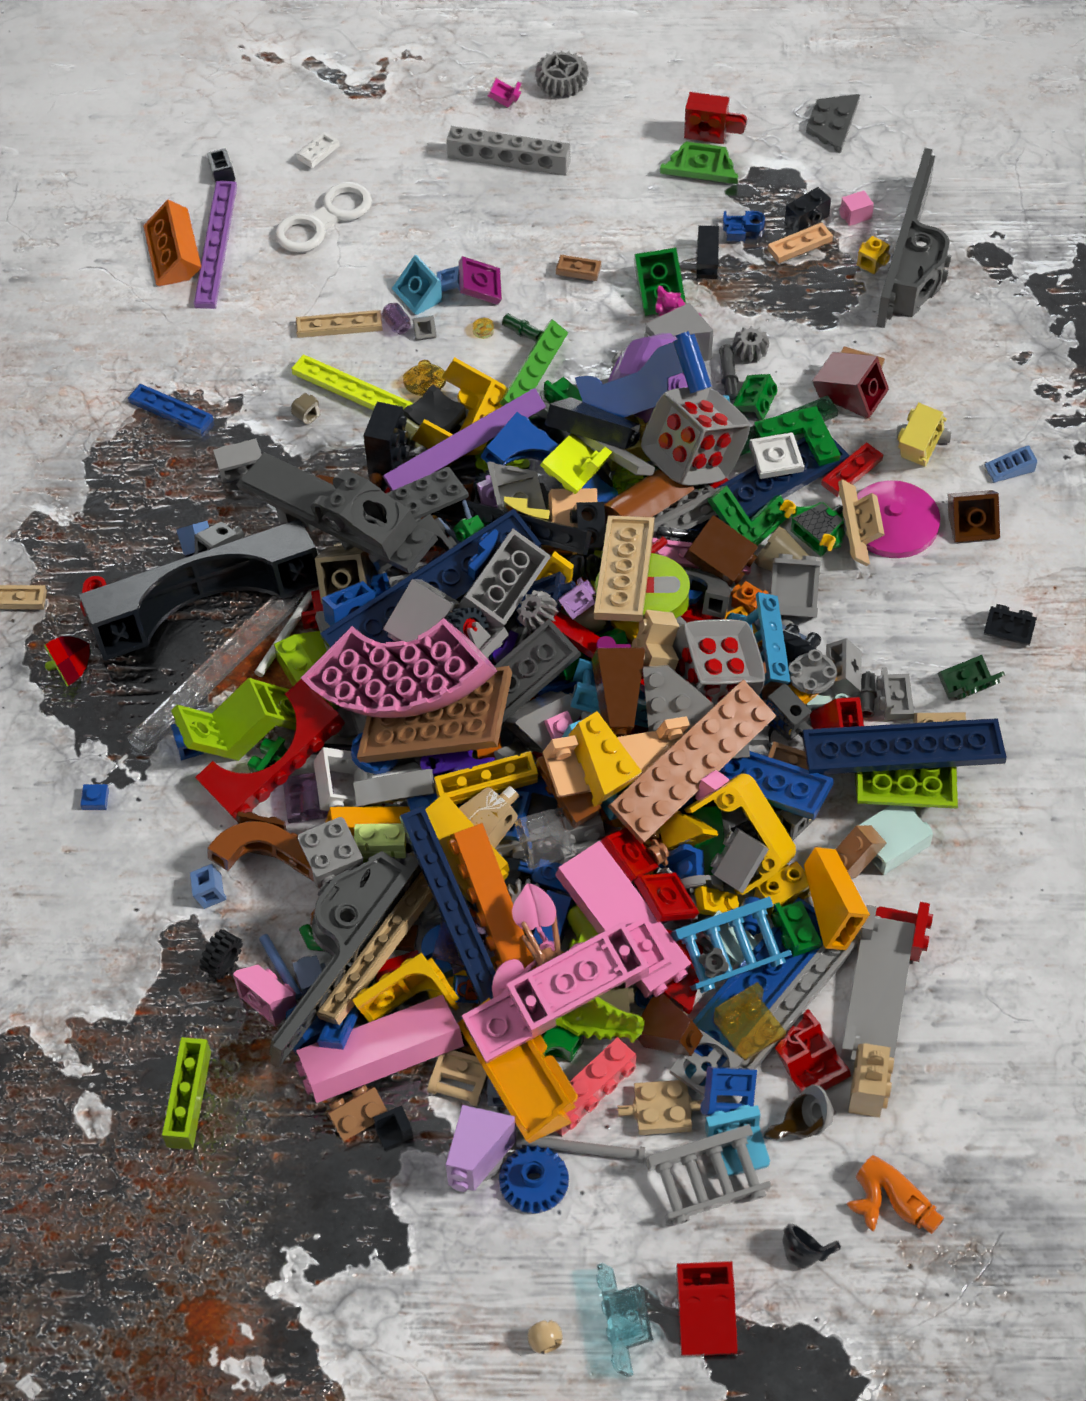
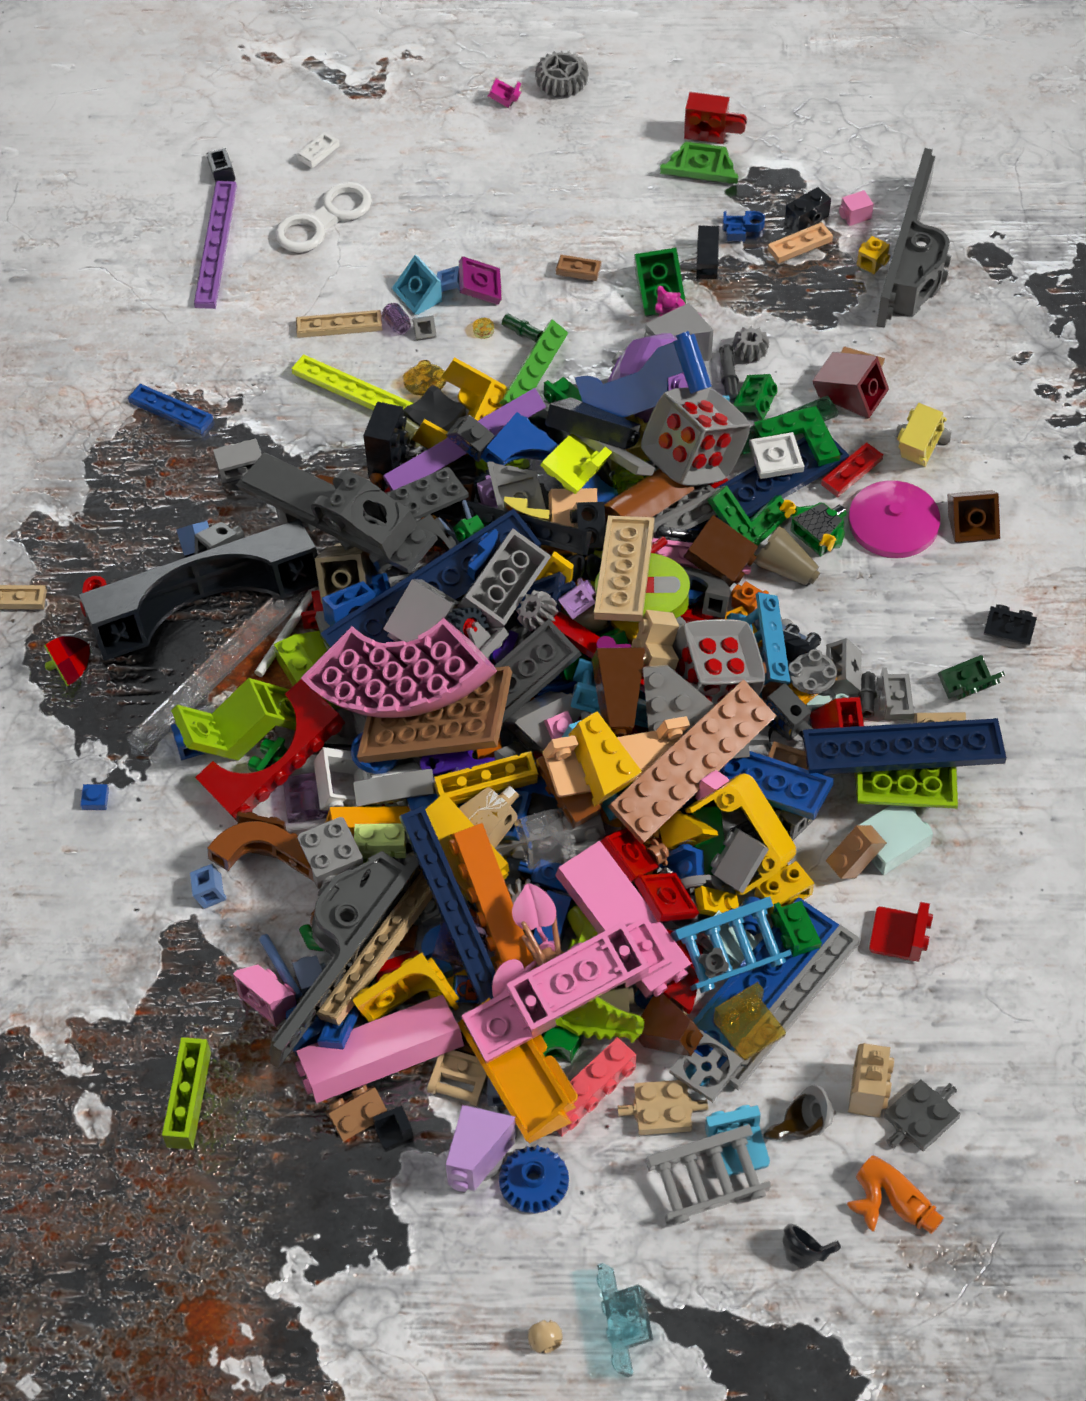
orange slope [143,199,201,286] -> none
black tyre [199,929,243,980] -> none
dark tan plate [291,393,321,424] -> none
light grey brick [446,126,570,176] -> none
light grey bar [516,1131,645,1163] -> none
red slope [676,1261,738,1356] -> none
blue plate [700,1067,757,1115] -> none
light grey panel [770,554,821,618] -> none
red slope [775,1009,851,1093] -> none
light orange slope [804,847,870,950] -> none
dark grey wing [806,94,860,153] -> none
tan bracket [838,480,885,566] -> none
light grey bracket [840,905,915,1062] -> none
medium blue slope [985,445,1037,483] -> none
none -> dark grey torso [446,415,495,463]
none -> dark grey plate [884,1079,960,1151]

